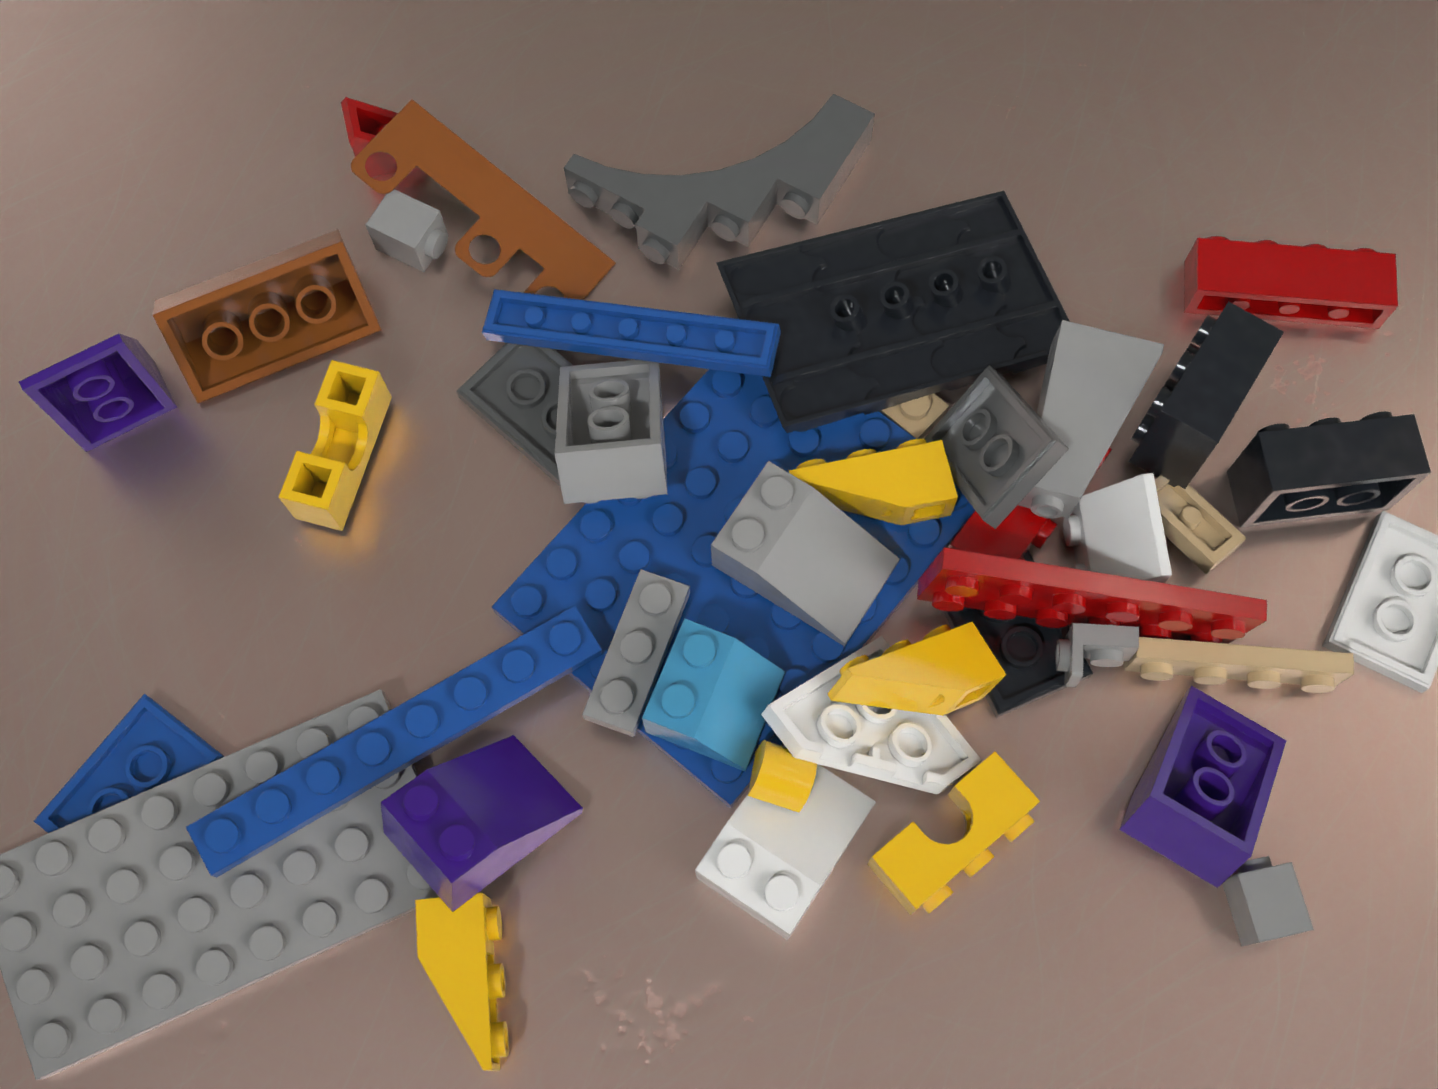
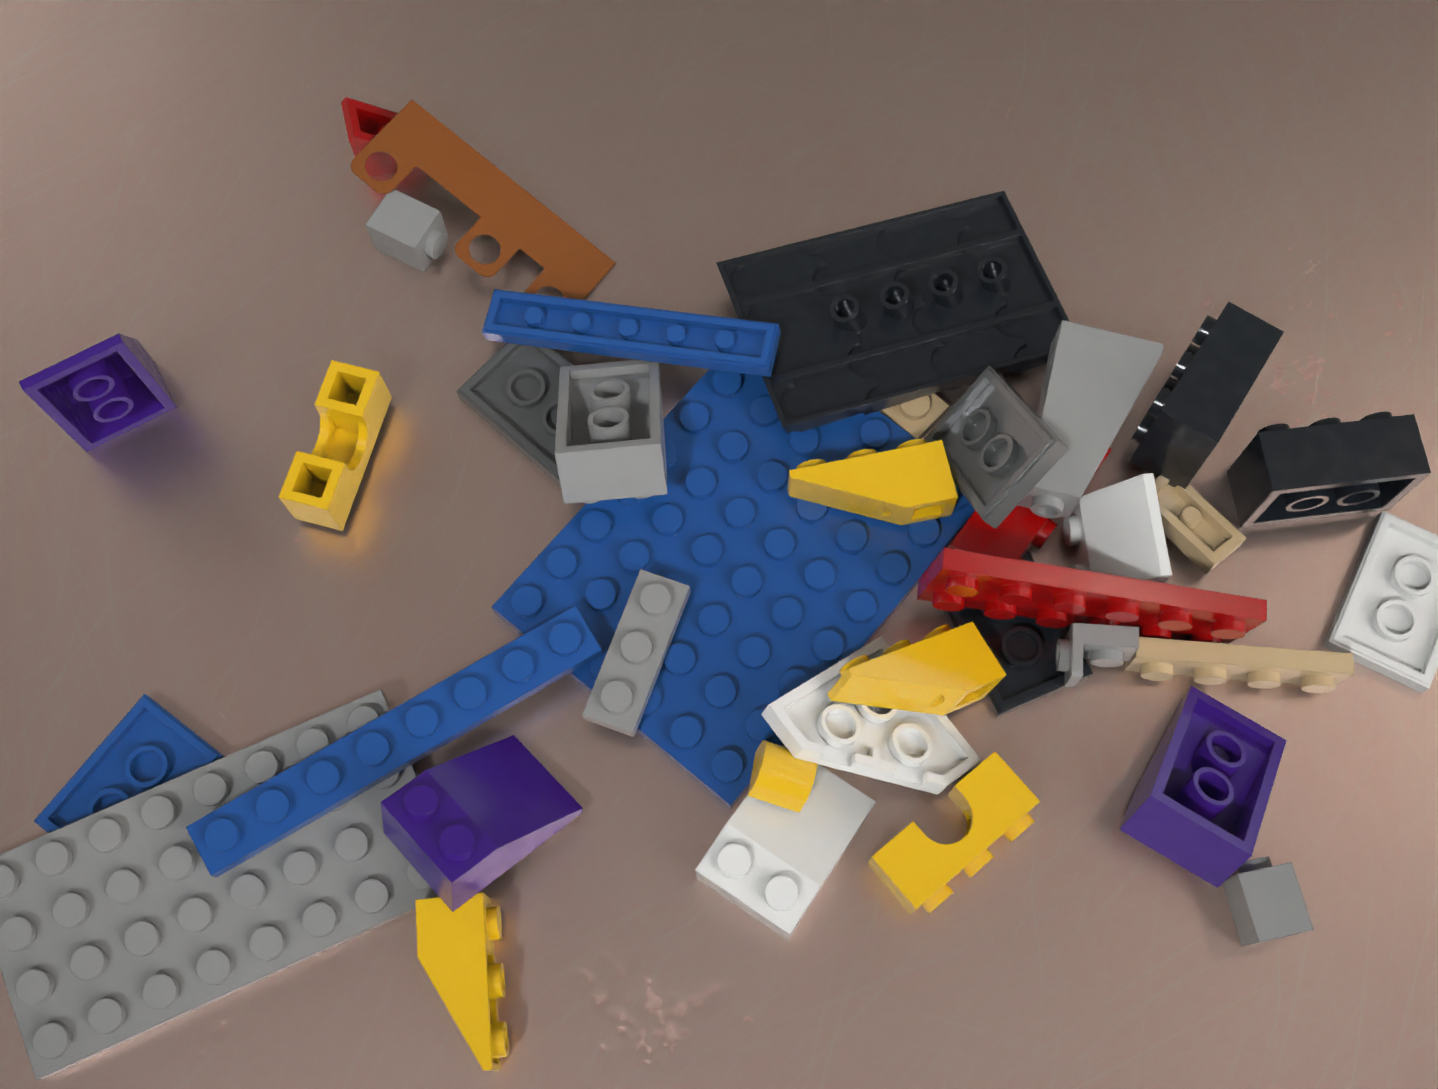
dark orange slope [152,229,381,403] -> none
dark grey arch [564,94,875,270] -> none
dark azure slope [642,618,785,772] -> none
light grey slope [711,461,900,646] -> none
red brick [1184,236,1398,329] -> none

